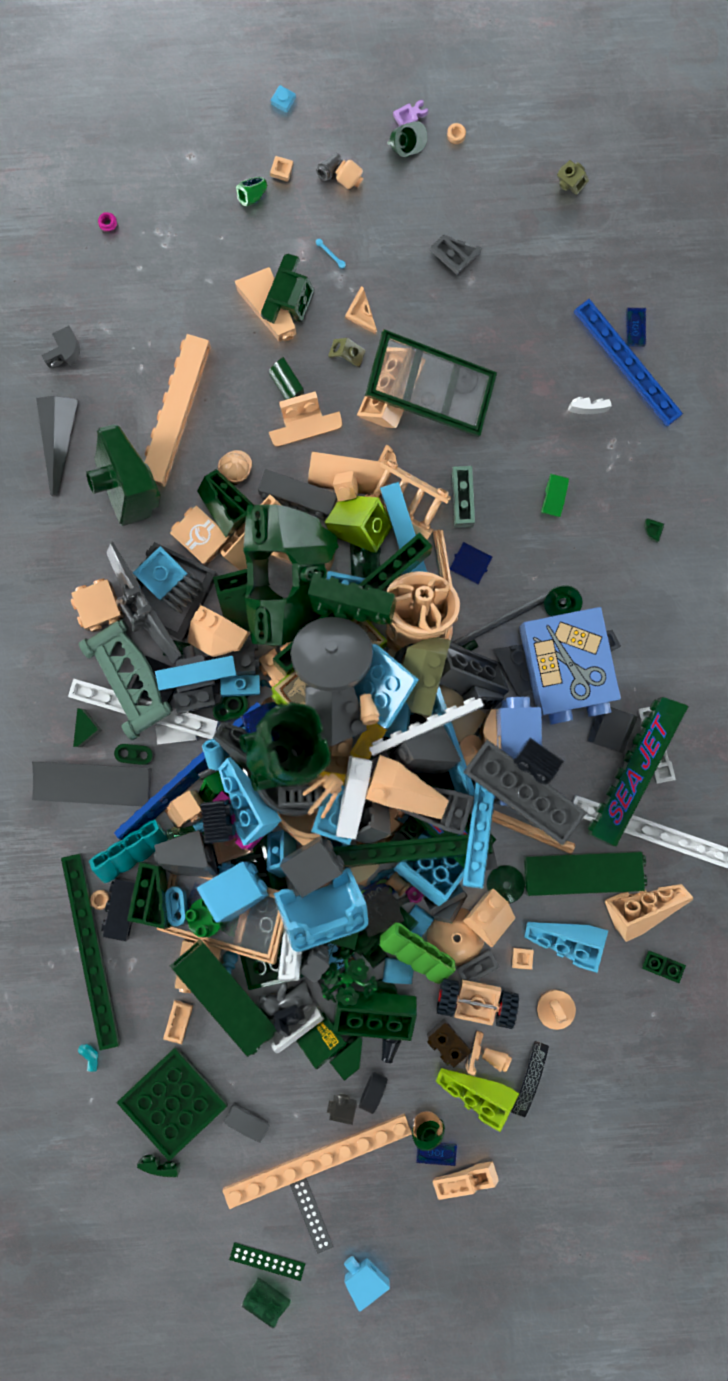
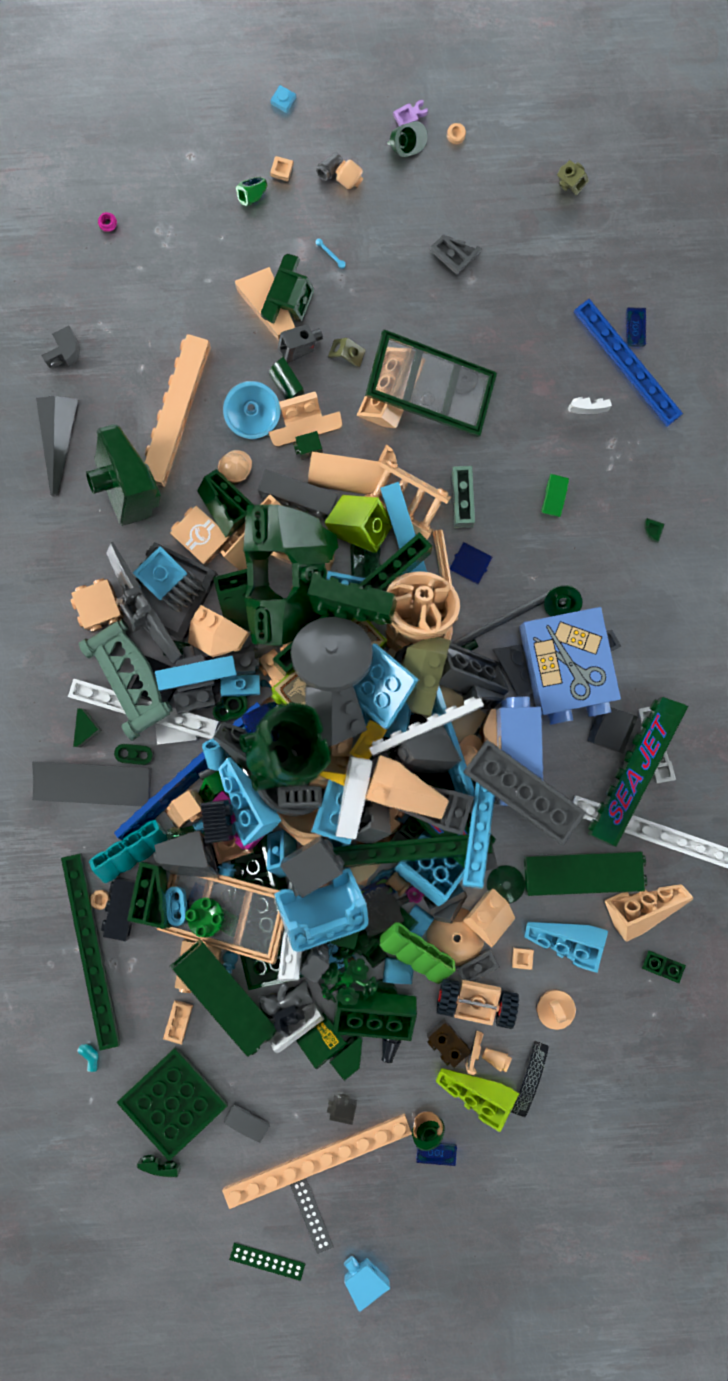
medium azure slope [197,862,269,923] -> none
clear green bracket [241,1277,291,1328] -> none
light nougat plant [303,773,344,819] -> none
light nougat brick [333,471,359,502] -> none
light nougat tile [345,286,377,334] -> none
light nougat cone [359,694,380,725] -> none
black tyre [359,1072,388,1114] -> none
light nougat slope [433,1161,499,1200] -> none
light nougat axle [492,810,575,854] -> none
black brick [513,738,564,785] -> none
none -> medium azure dish [223,381,280,439]
none -> dark grey torso [278,324,323,363]
none -> dark green brick [293,431,323,460]

